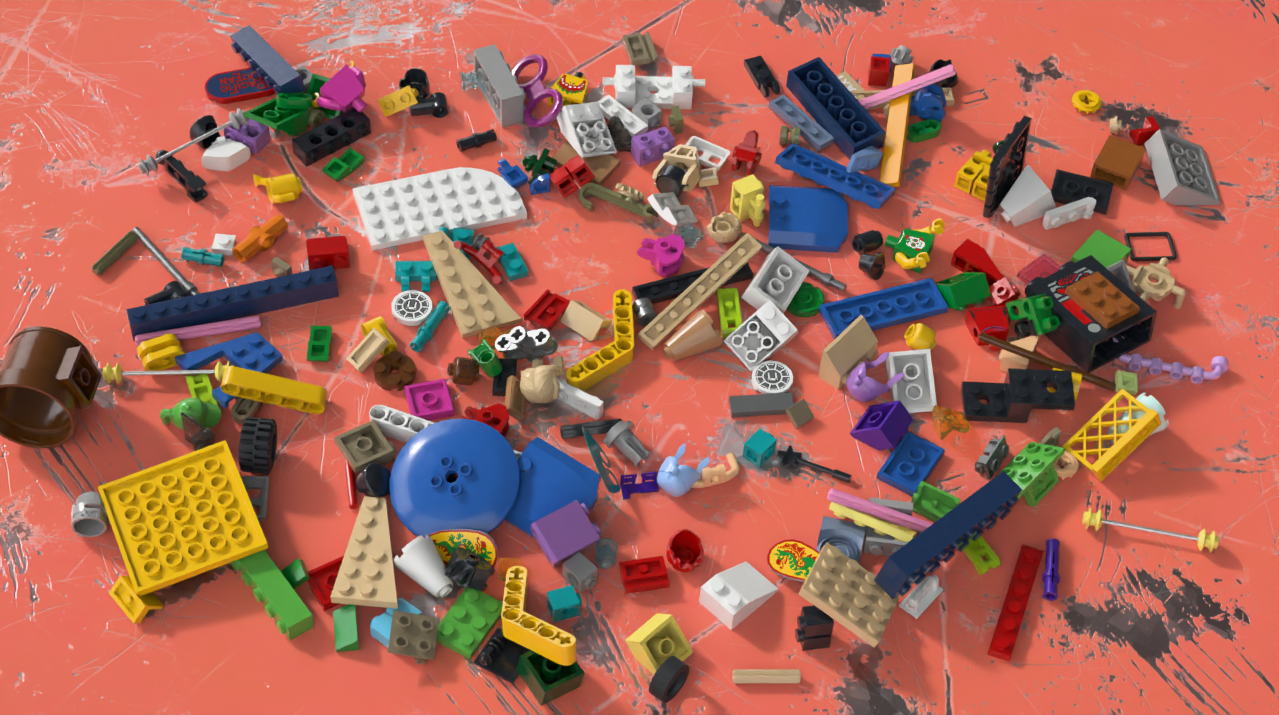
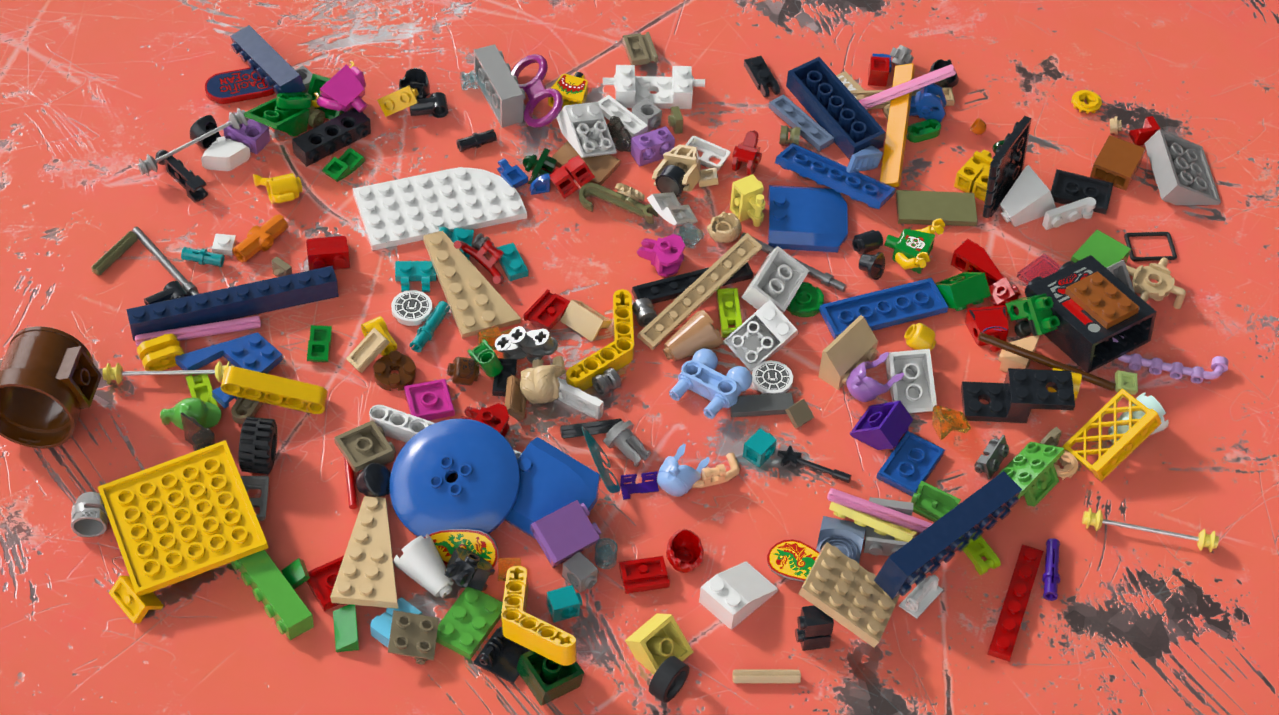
none -> flat silver wheel [592,368,621,396]
none -> light blue piece [669,348,752,419]
none -> olive tile [896,190,978,226]
none -> orange hinge [970,118,987,135]

